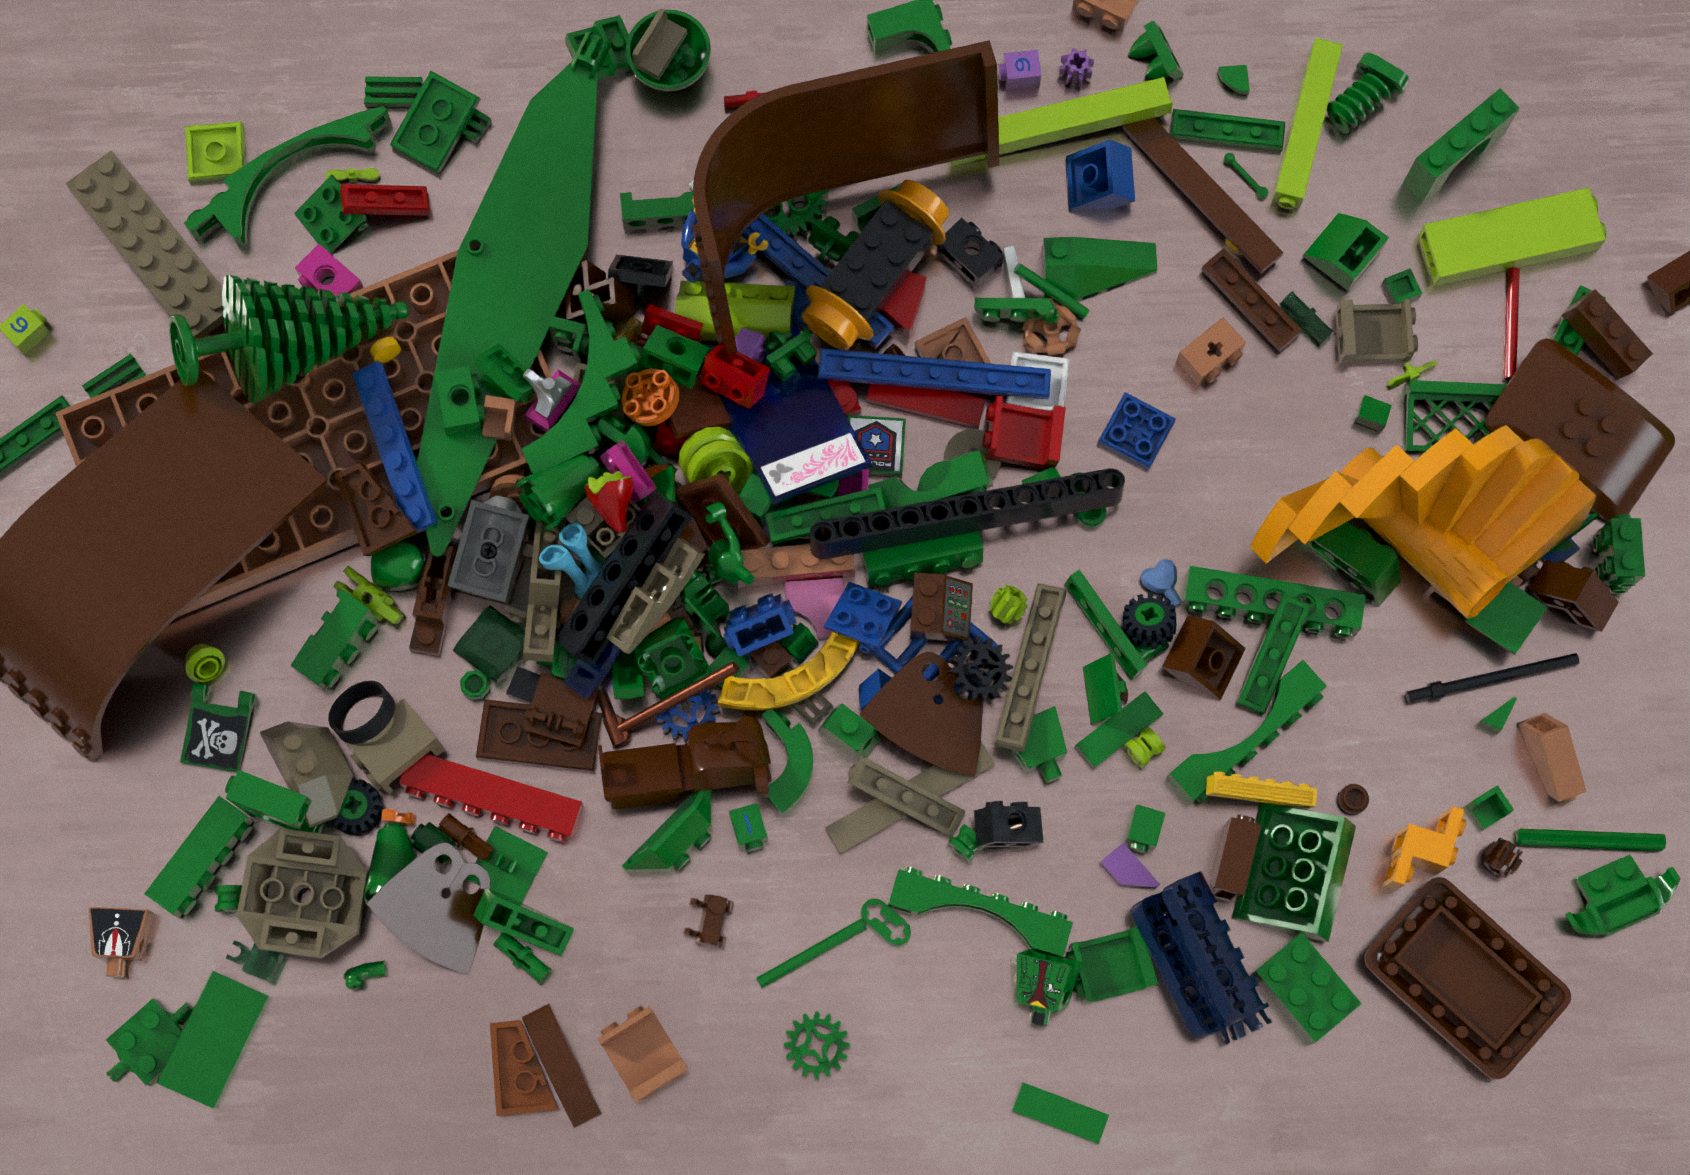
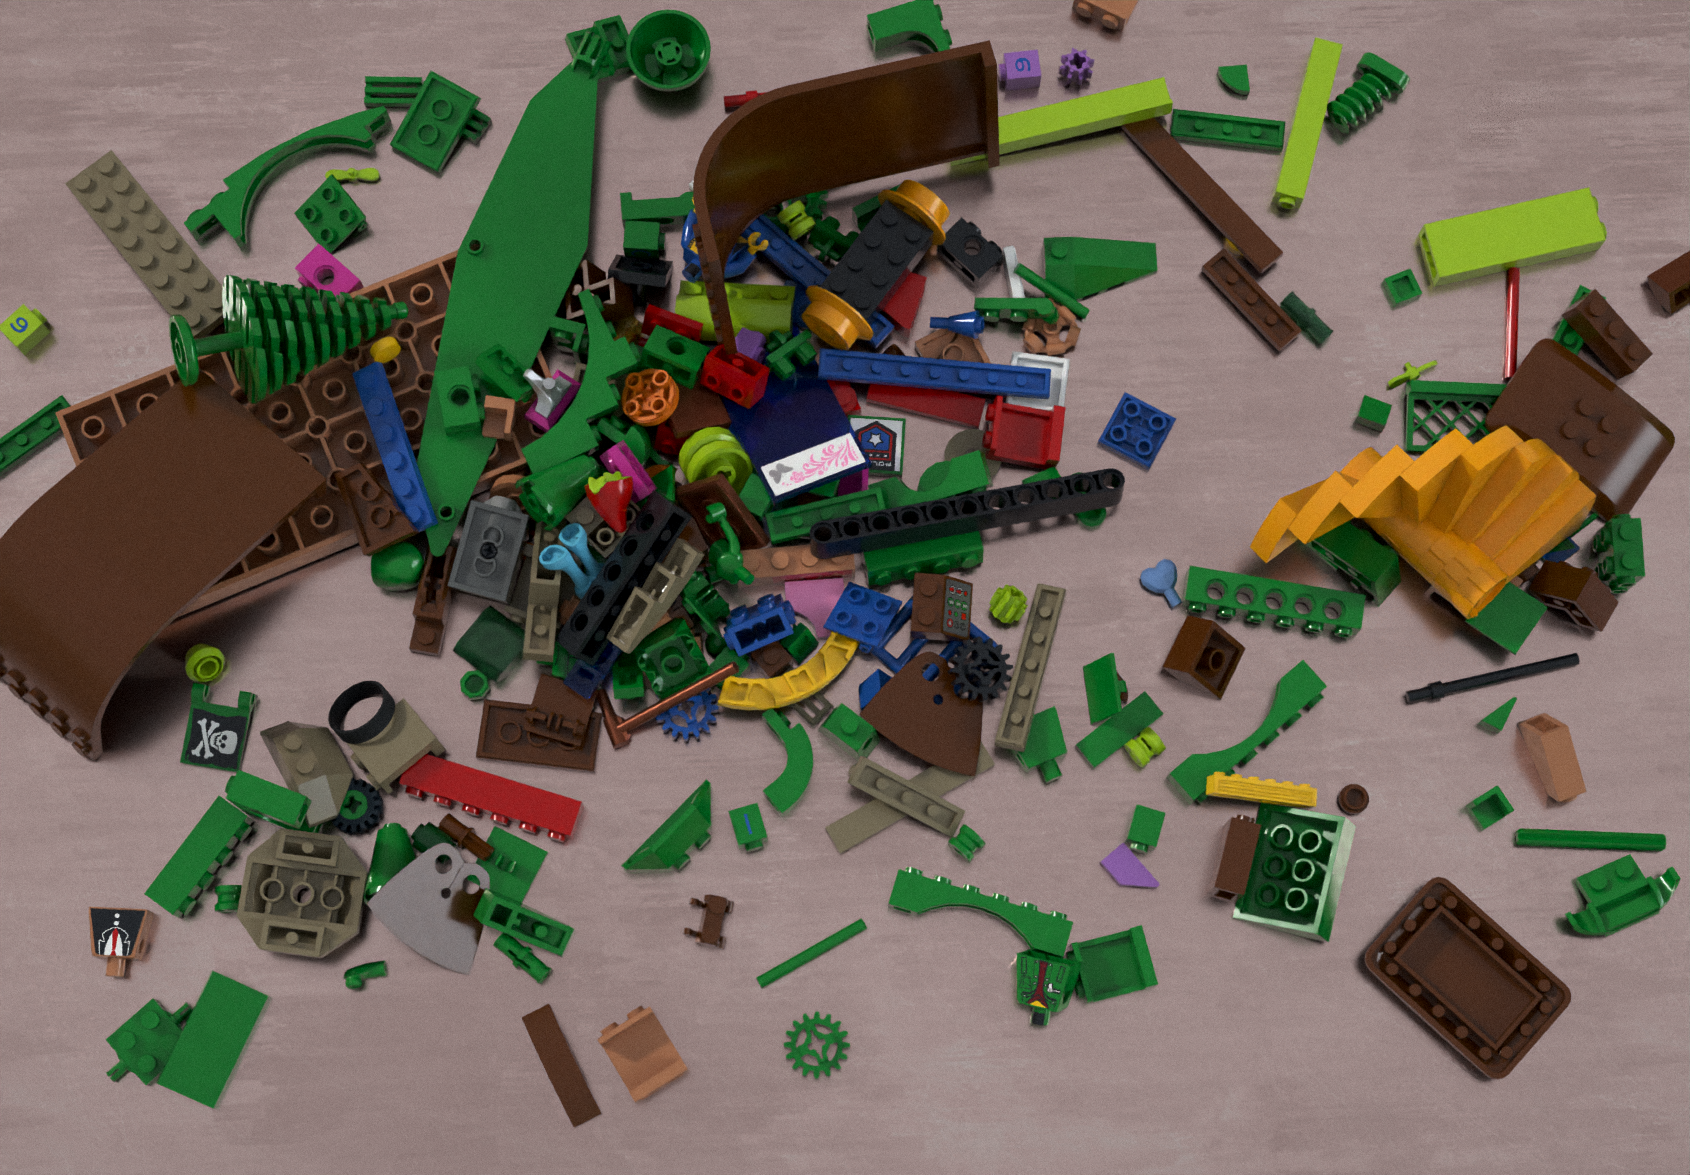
green tile [82,353,146,398] -> none
lime tile [185,121,246,183] -> none
clear green plate [226,940,285,984] -> none
green wedge [291,588,378,691] -> none
lime hinge [333,565,405,624] -> none
red tile [340,184,430,216] -> none
orange tile [381,809,417,827] -> none
dark orange wing [490,1020,559,1116] -> none
black tile [506,666,541,704] -> none
reddish brown piece [598,710,772,809] -> none
dark tan panel [632,8,687,80] -> none
green beam [861,898,911,947] -> none
black brick [974,801,1044,847] -> none
green tile [1012,1082,1109,1144] -> none
green piece [1064,569,1169,680] -> none
blue slope [1066,139,1135,211] -> none
black wheel [1123,593,1177,650] -> none
green tile [1128,20,1185,80] -> none
dark blue piece [1132,871,1272,1045] -> none
nougat brick [1176,317,1246,386] -> none
green hinge [1224,153,1269,199] -> none
green tile [1236,593,1312,714] -> none
green brick [1251,932,1362,1045] -> none
green slope [1303,213,1389,291] -> none
dark tan panel [1336,299,1418,364] -> none
light orange bracket [1382,806,1466,892] -> none
green arch [1403,88,1520,203] -> none
reddish brown gear [1483,838,1523,878] -> none
none -> green brick [623,220,666,259]
none -> lime wheel [777,200,816,240]
none -> blue cone [930,310,985,339]

